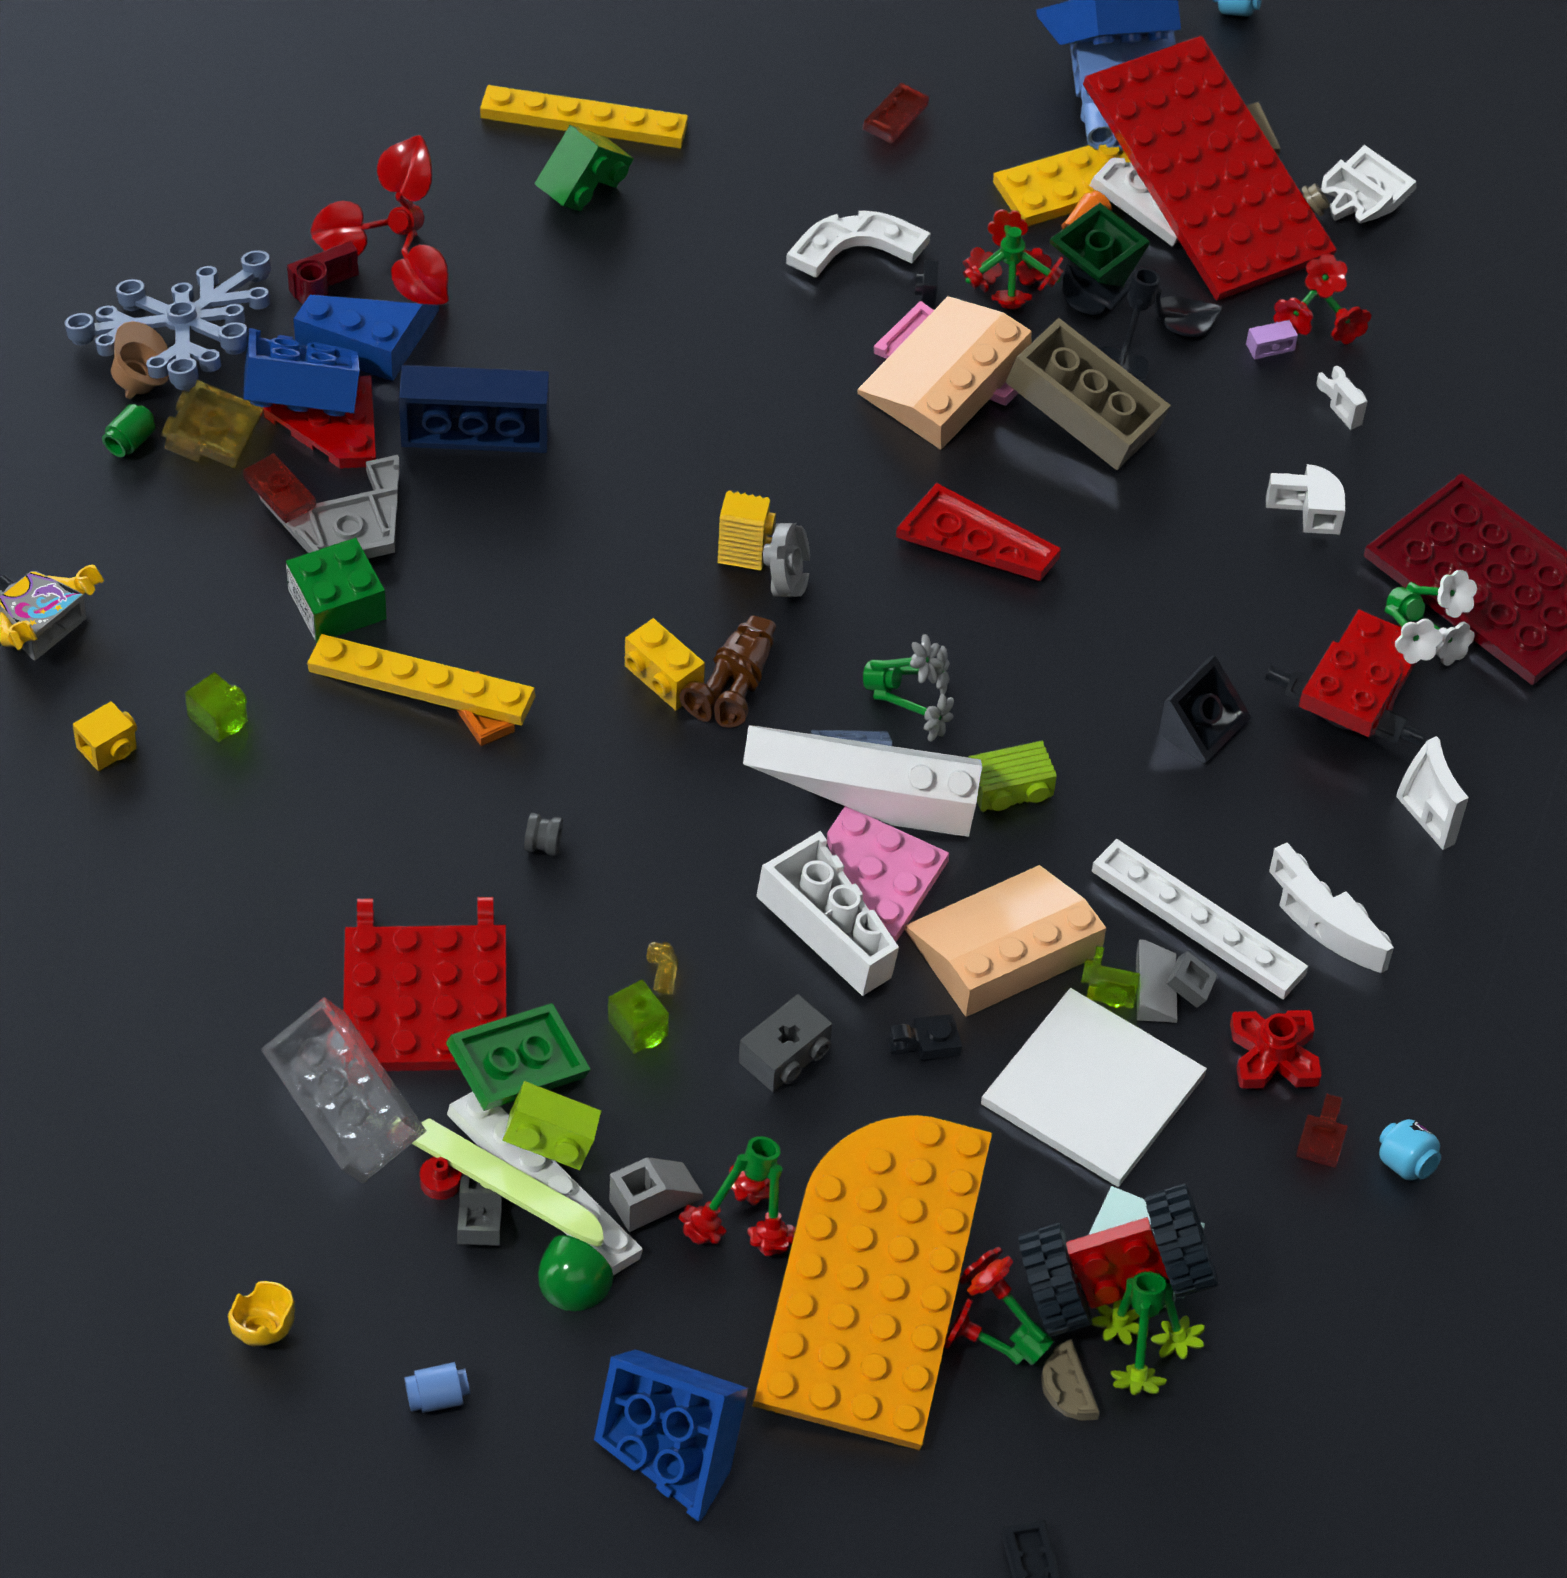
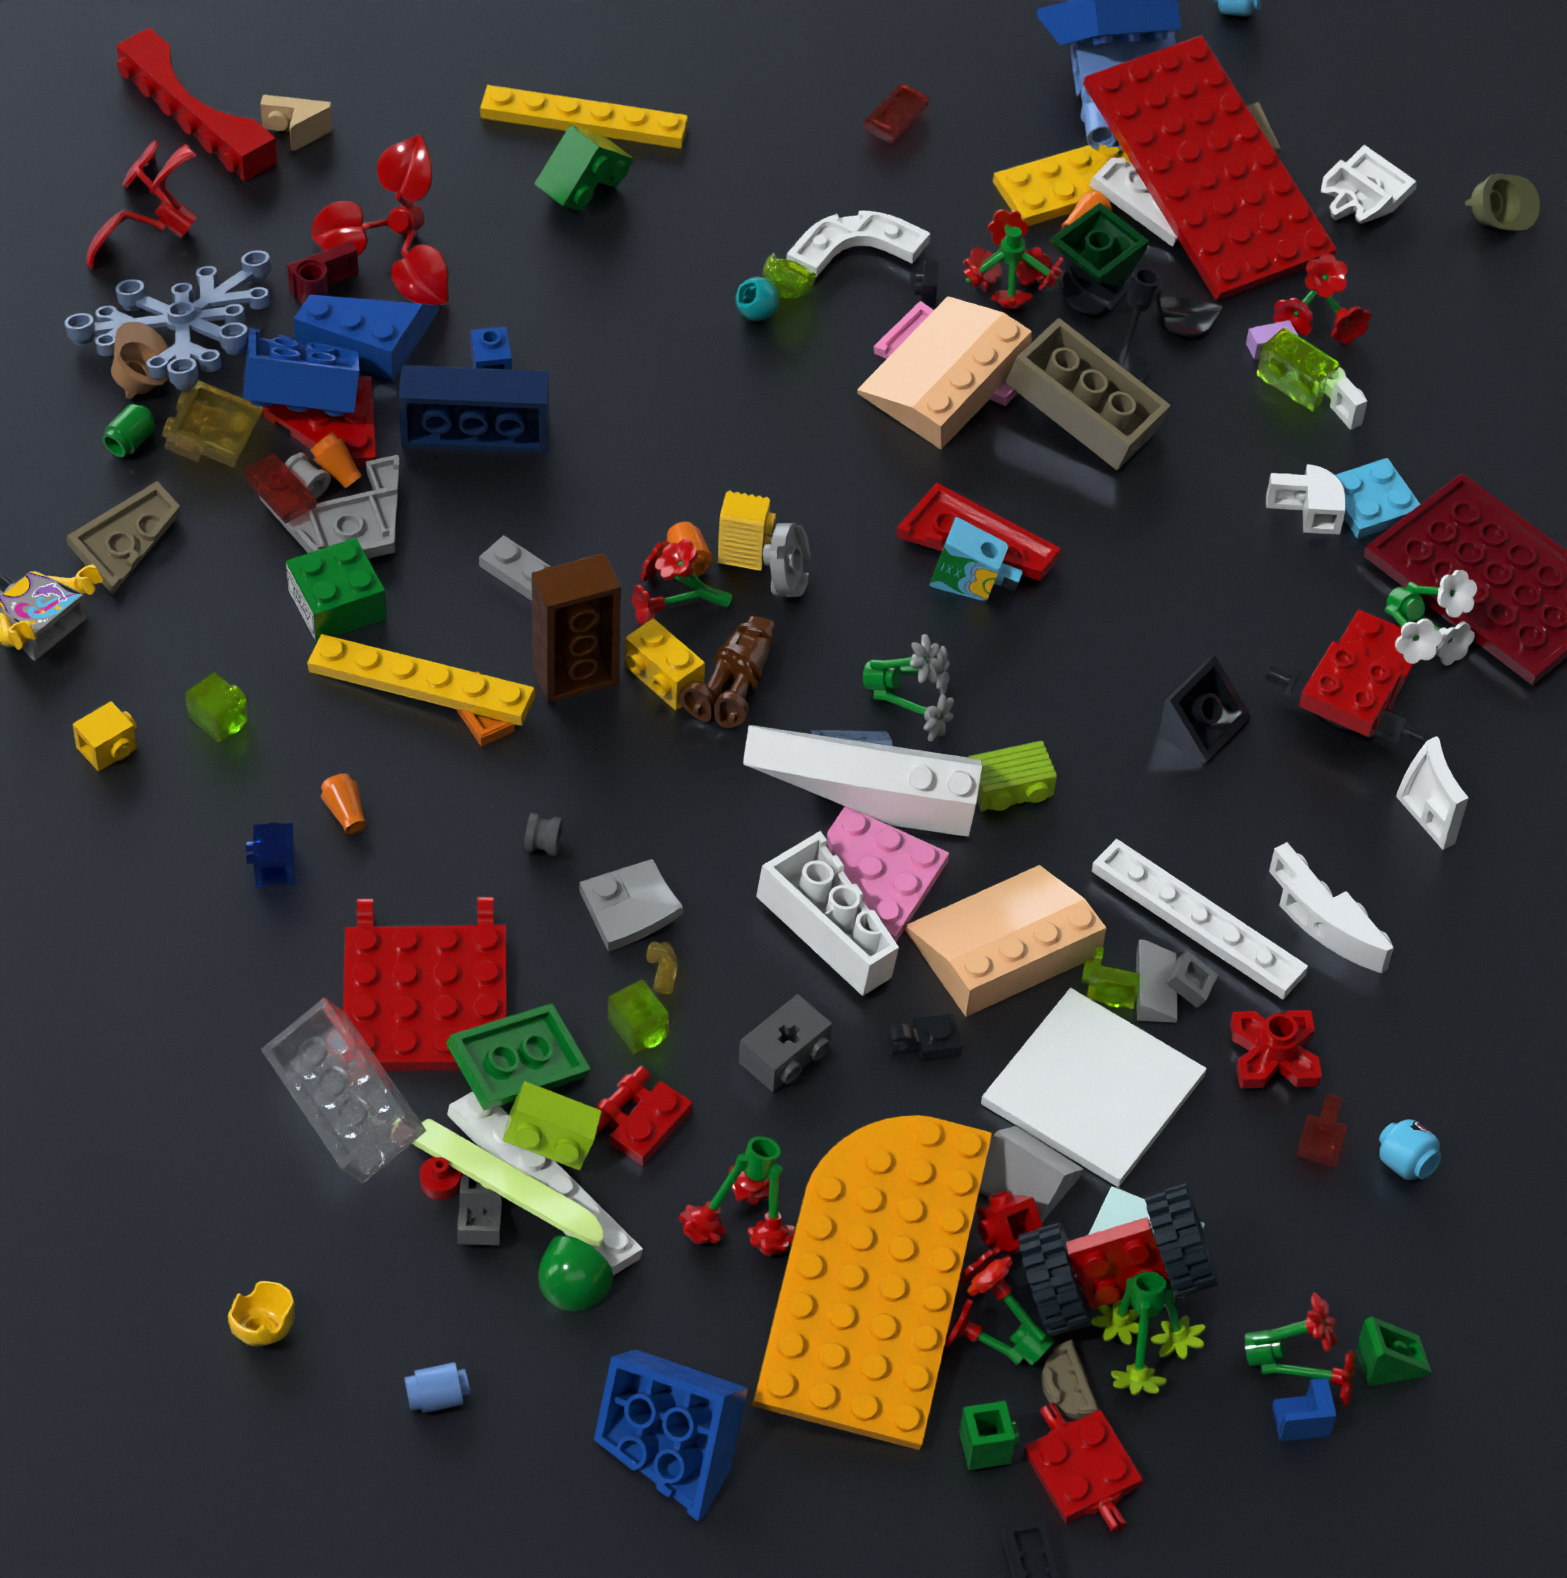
light grey slope [610,1157,703,1232] -> none
dark tan plate [1301,183,1330,217] -> none
none -> dark tan wing [67,481,180,595]
none -> red plant [86,140,198,270]
none -> red arch [116,27,277,182]
none -> clear blue brick [246,822,296,886]
none -> tan slope [260,95,333,151]
none -> light grey bush [282,452,331,500]
none -> orange cone [310,432,362,488]
none -> orange cone [321,773,367,834]
none -> blue brick [470,327,512,370]
none -> light grey plate [479,535,550,601]
none -> reddish brown brick [532,553,621,704]
none -> light grey plate [579,859,683,952]
none -> red plate [595,1066,693,1166]
none -> red plant [631,539,732,626]
none -> orange brick [667,521,713,576]
none -> teal piece [735,277,779,322]
none -> clear neon green hair [762,253,816,299]
none -> medium azure torso [929,517,1023,601]
none -> green brick [959,1401,1020,1470]
none -> red brick [976,1190,1043,1255]
none -> light grey slope [979,1126,1084,1223]
none -> red plate [1024,1402,1143,1534]
none -> plant [1245,1293,1356,1407]
none -> clear neon green bracket [1256,328,1339,411]
none -> blue panel [1272,1378,1337,1441]
none -> medium azure plate [1335,458,1420,539]
none -> green slope [1356,1316,1432,1387]
none -> olive piece [1465,173,1540,231]

